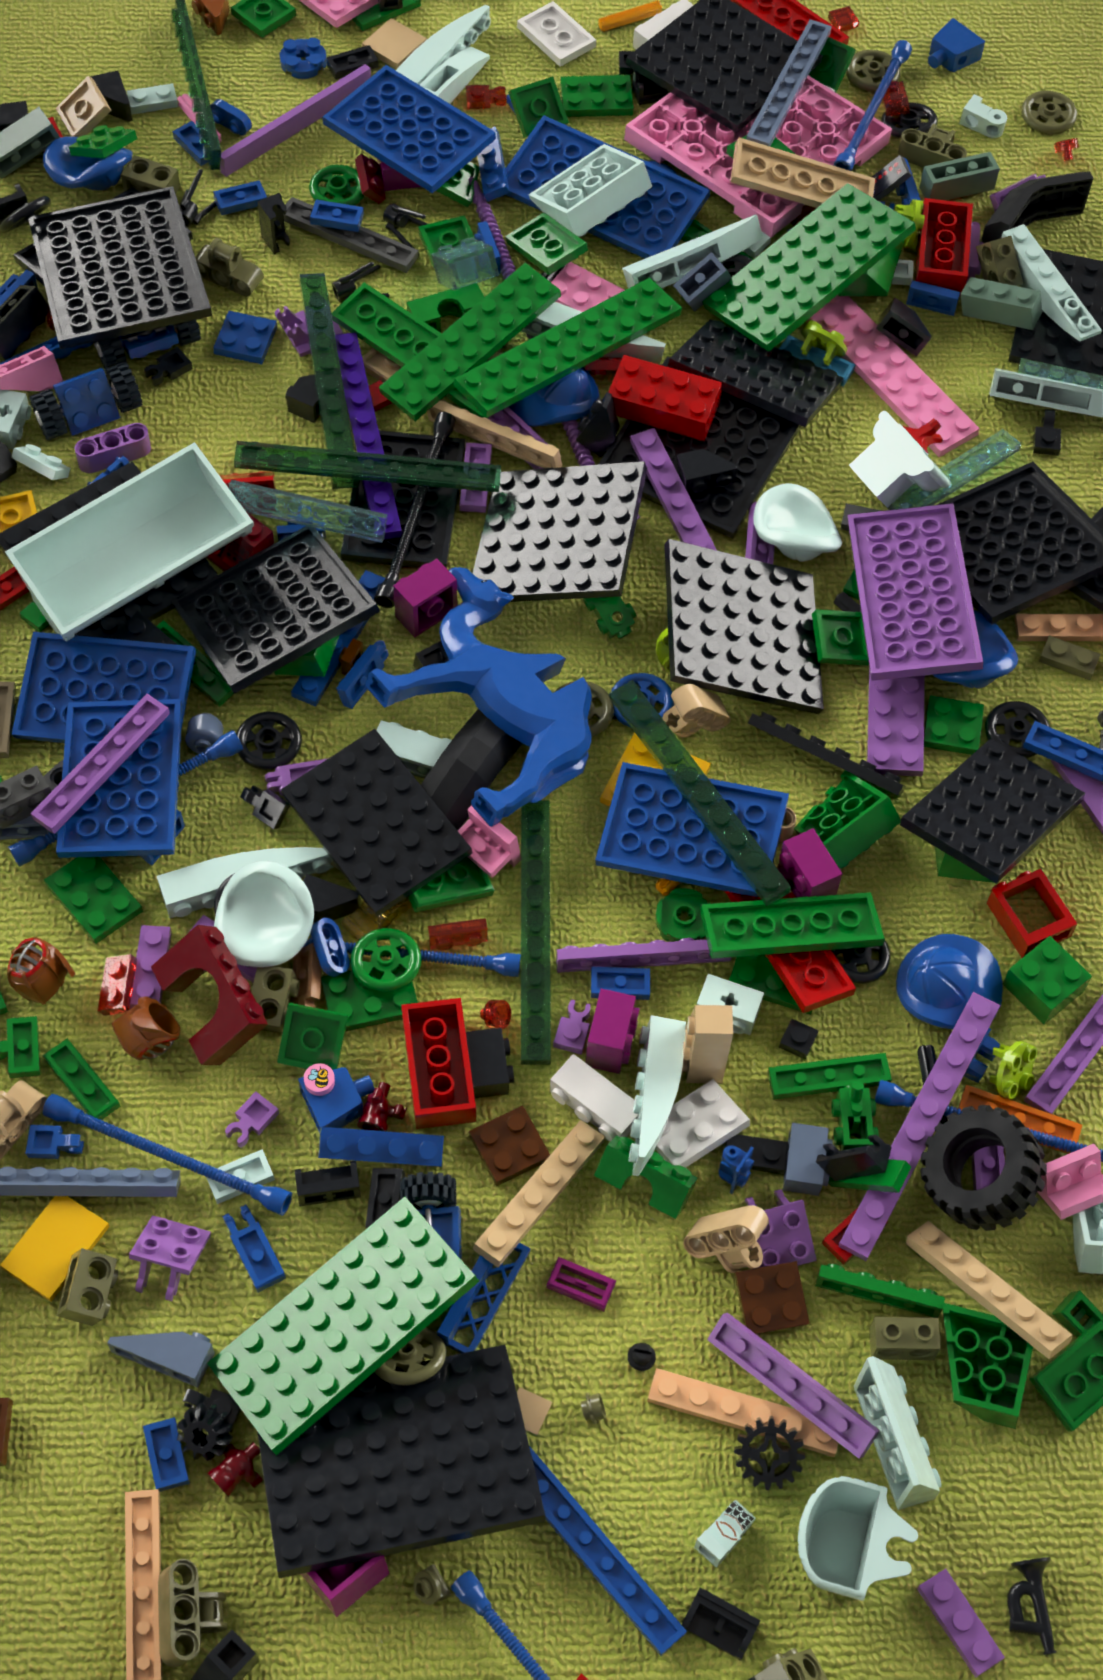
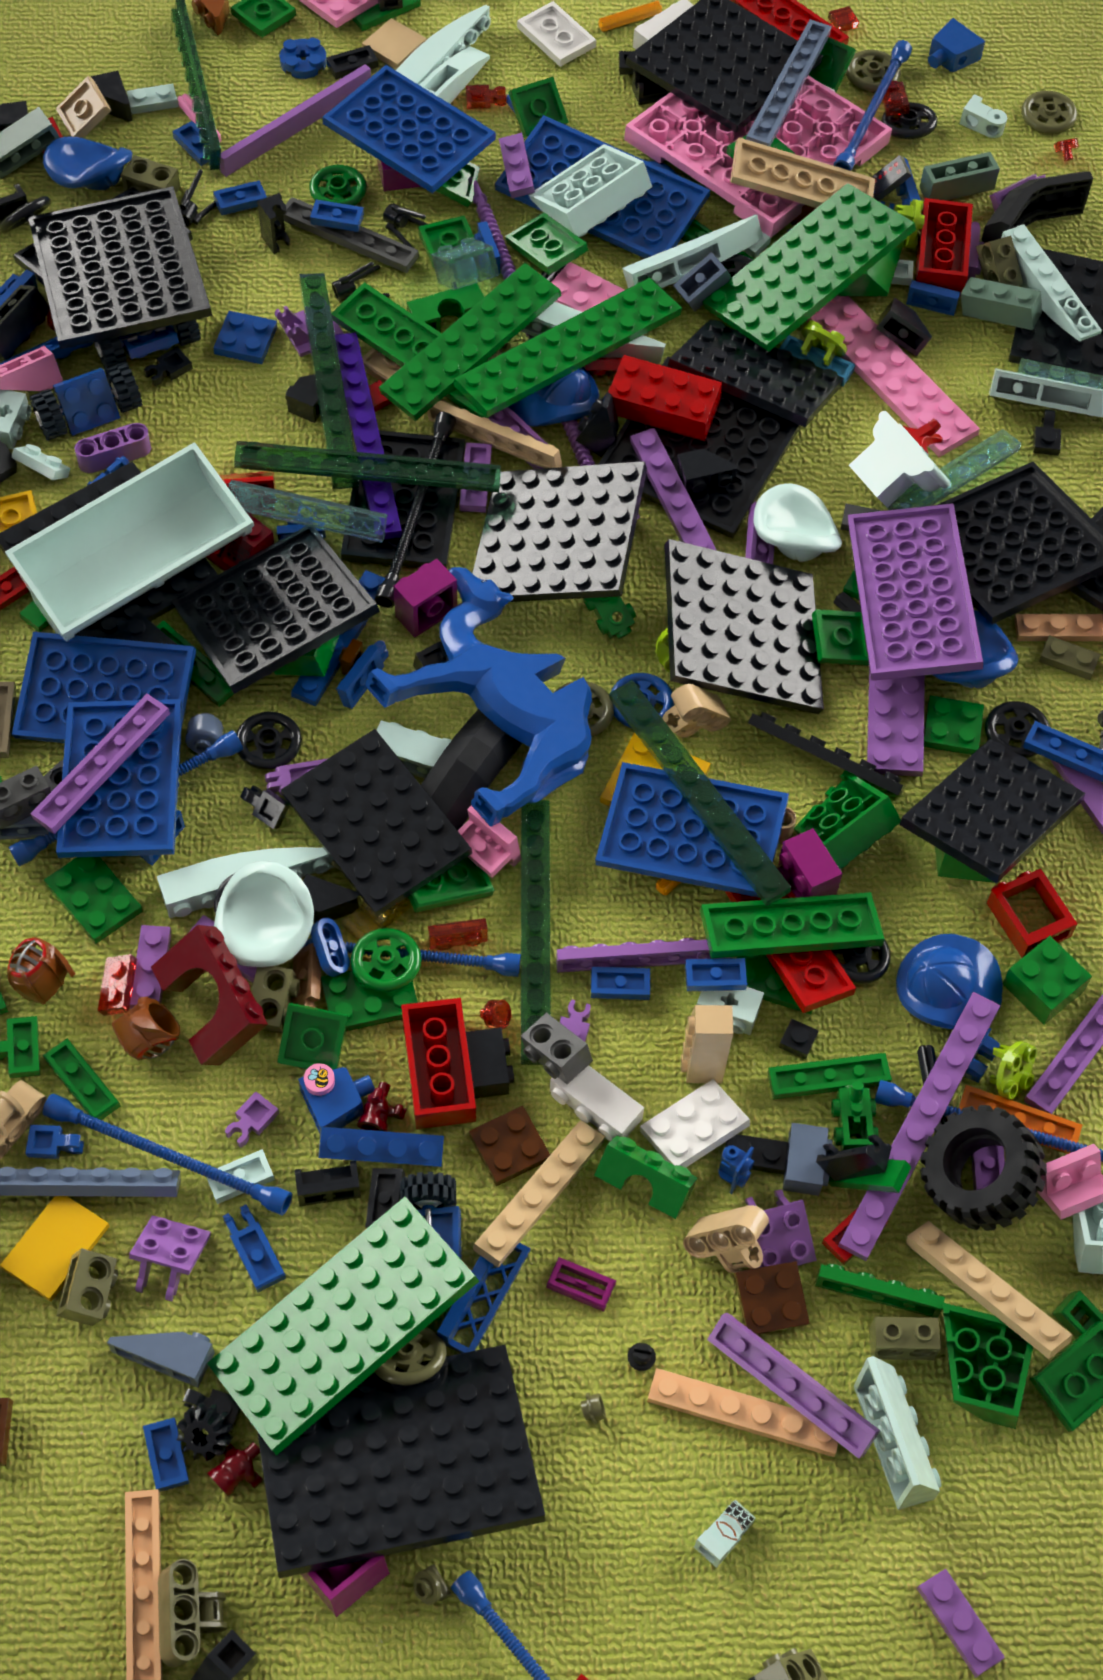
green plate [68,125,138,158] -> none
olive piece [195,238,264,297] -> none
blue plate [209,99,252,136] -> none
dark red plate [355,153,386,205] -> none
blue plate [477,126,509,202] -> none
tan sticker [517,1387,552,1435] -> none
blue plate [529,1446,687,1656] -> none
green plate [560,75,634,117] -> none
magenta brick [585,989,640,1074] -> none
light aqua slope [628,1015,686,1176] -> none
green plate [655,888,710,942] -> none
black hinge [682,1587,761,1661] -> none
black gear [734,1416,805,1490] -> none
light aqua piece [798,1476,918,1601] -> none
olive piece [898,123,967,168] -> none
black piece [1007,1557,1057,1655] -> none
none -> medium lavender plate [499,133,535,198]
none -> dark grey brick [521,1013,593,1084]
none -> blue plate [685,958,747,991]

